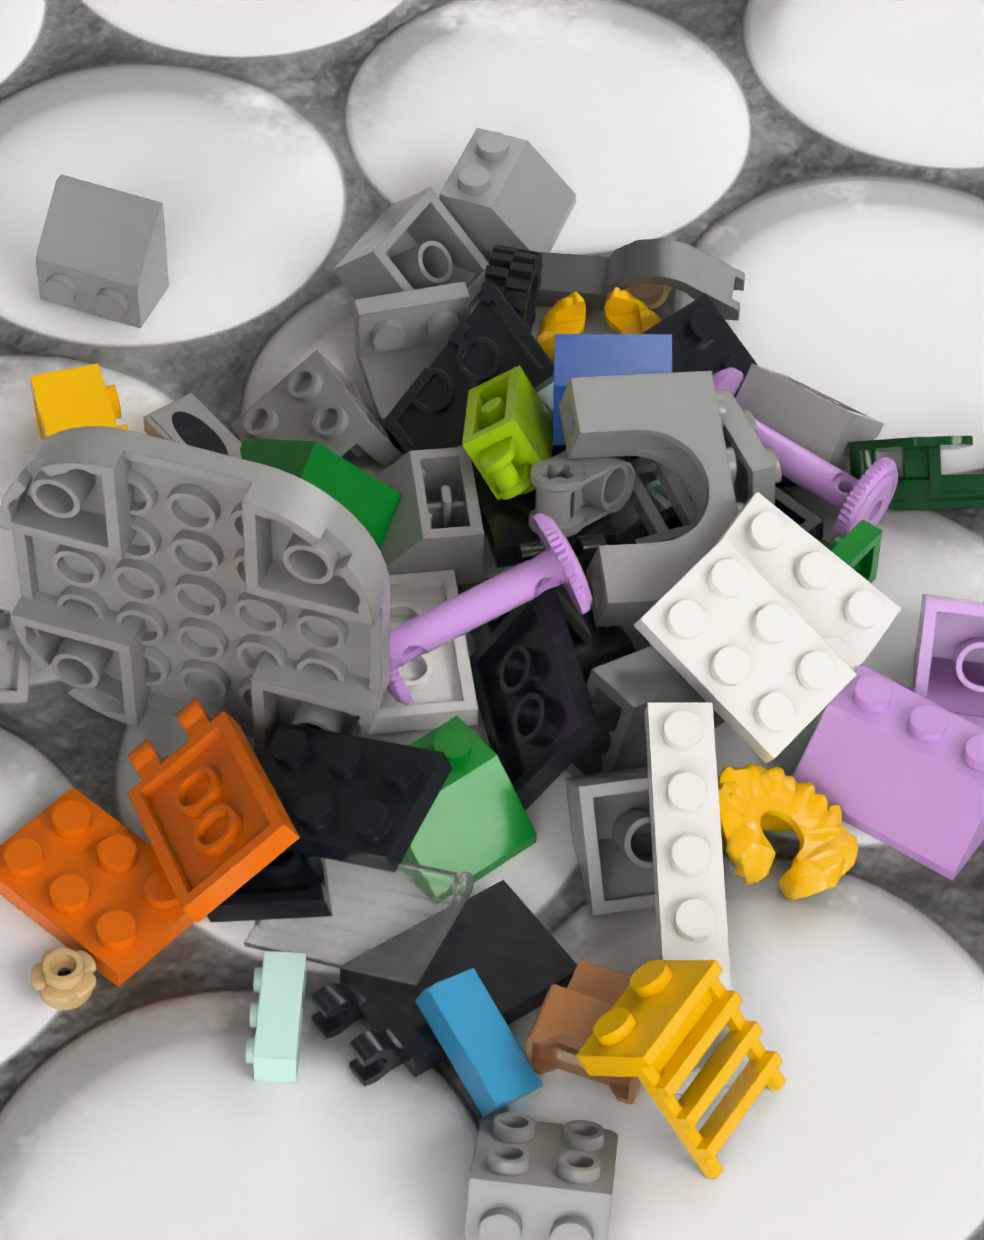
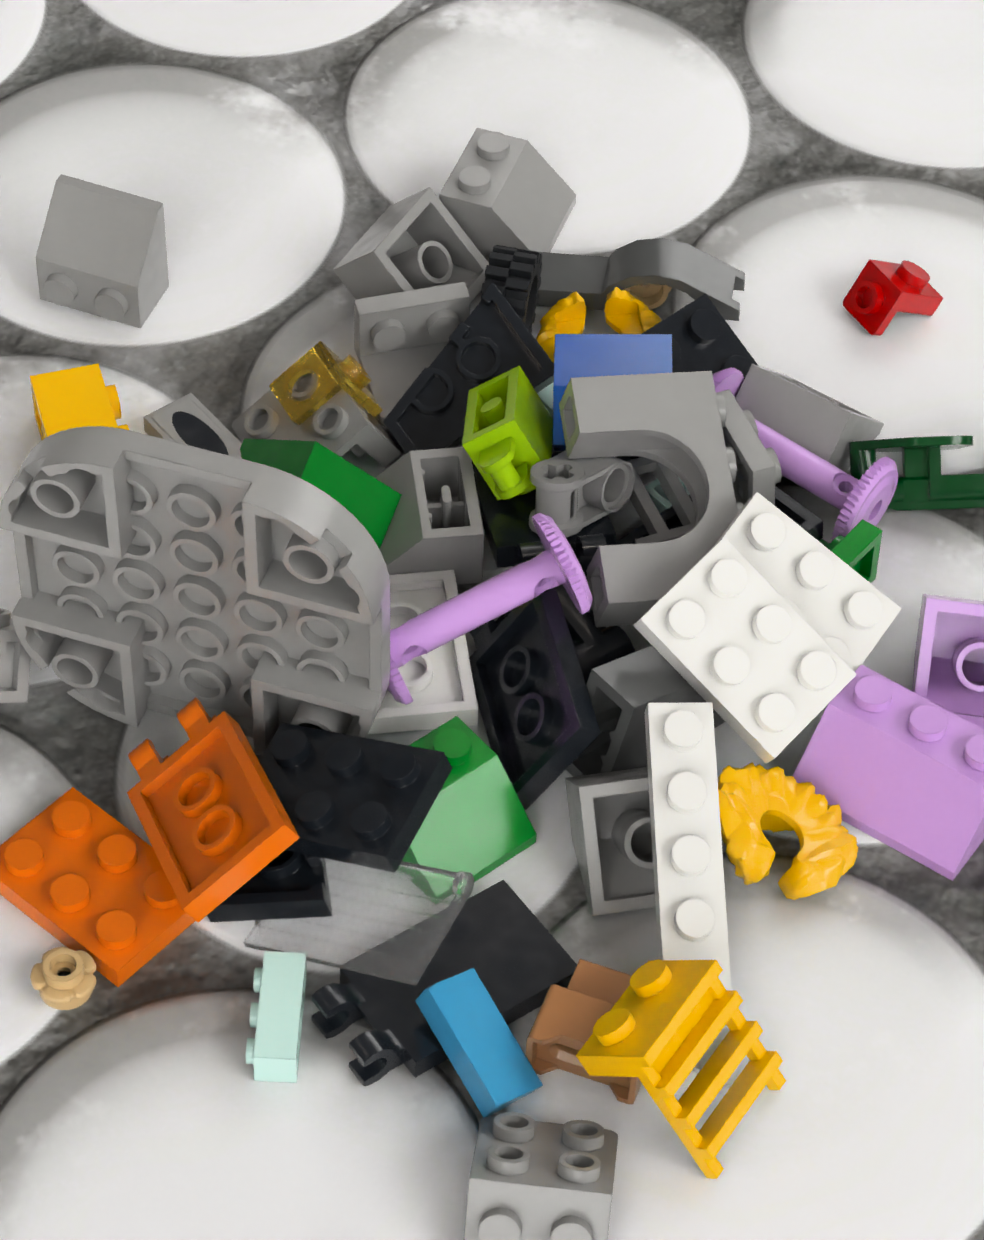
none -> clear yellow bracket [269,341,383,425]
none -> red bracket [843,259,944,336]

